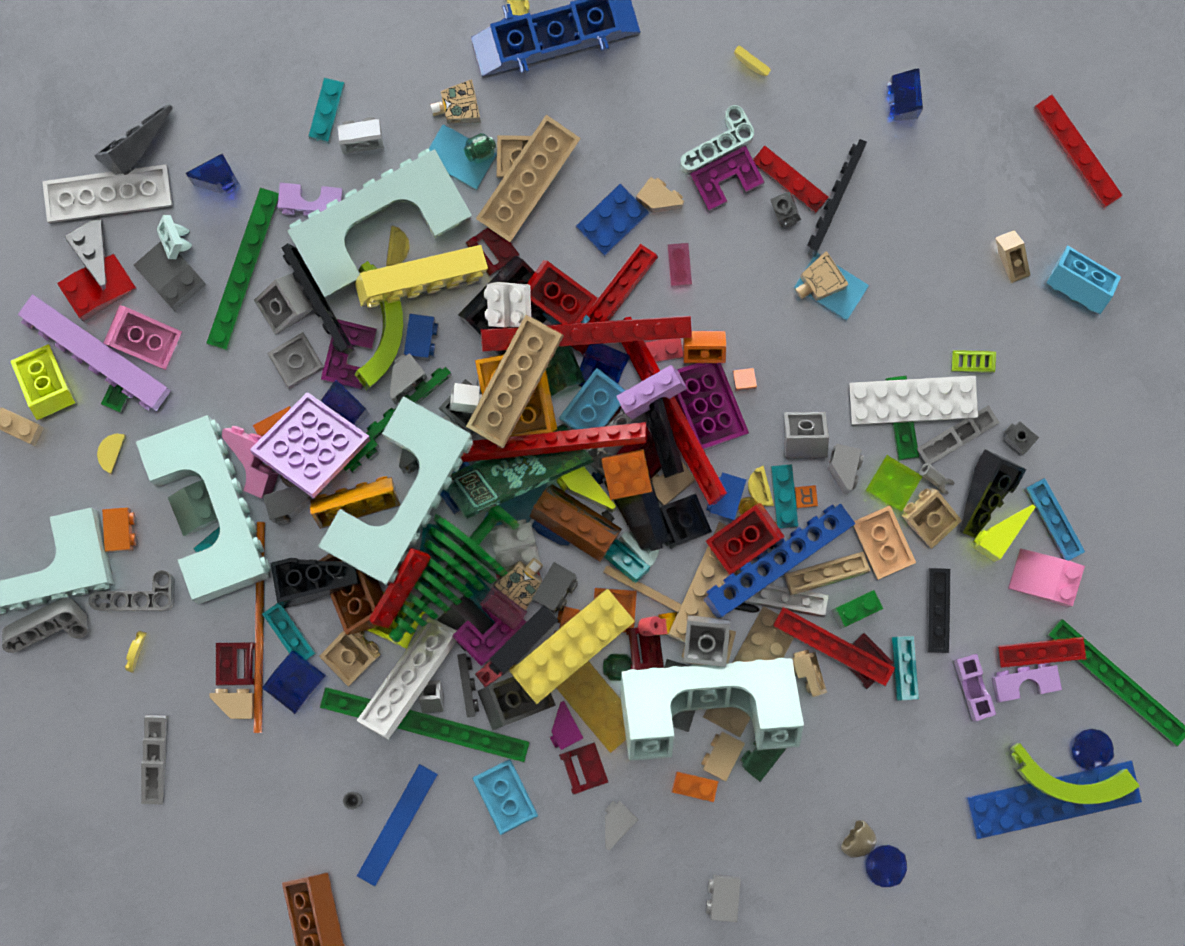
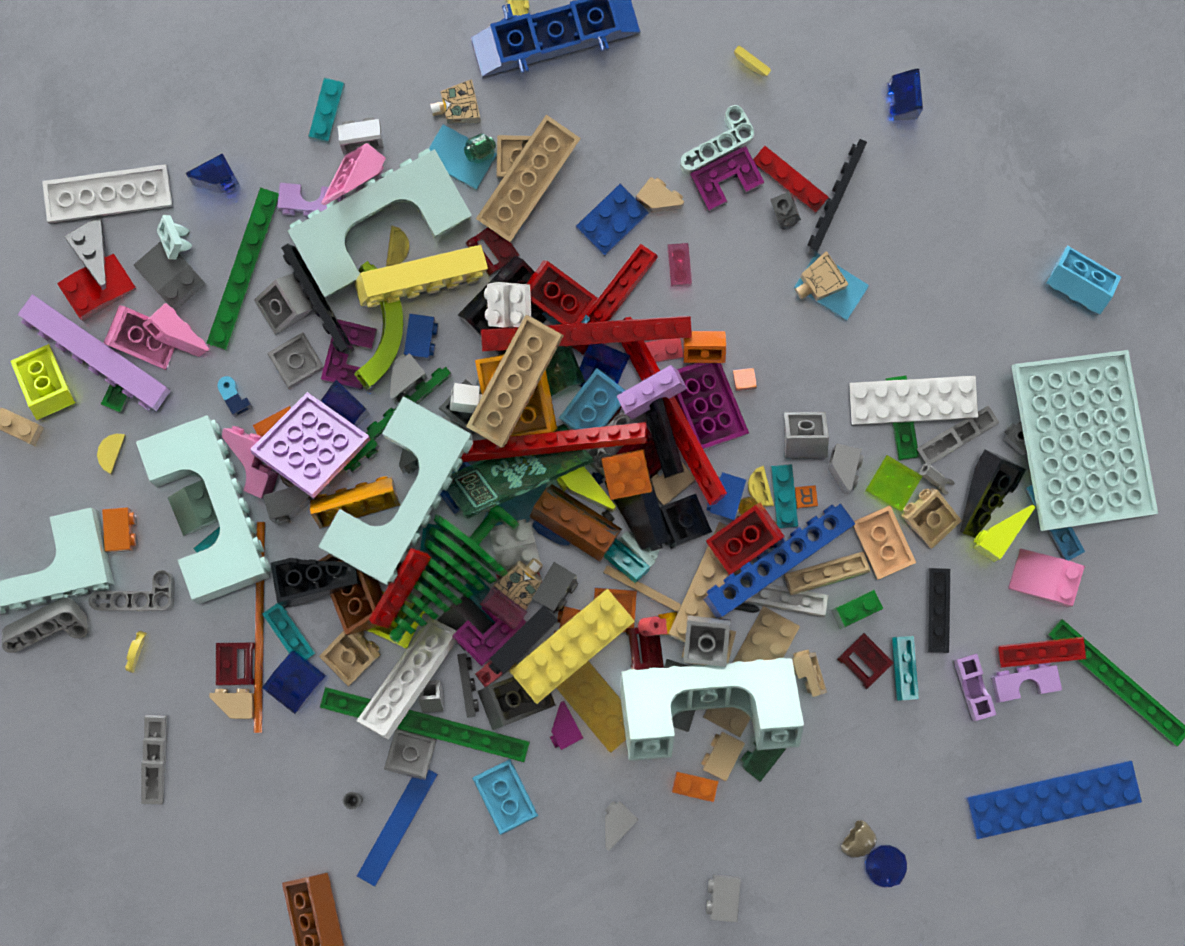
black wedge [94,105,173,175] -> none
dark red plate [559,742,608,795] -> none
clear green head [603,653,632,681] -> none
red plate [773,607,895,687] -> none
lime slope [951,350,996,374] -> none
tan slope [995,230,1030,283] -> none
lime arch [1010,743,1140,804] -> none
red plate [1034,94,1123,208] -> none
clear blue dish [1071,729,1114,771] -> none
none -> bright pink slope [142,303,209,357]
none -> leg [217,376,253,417]
none -> bright pink slope [321,143,386,205]
none -> light grey tile [384,728,437,780]
none -> light aqua plate [1011,350,1158,531]

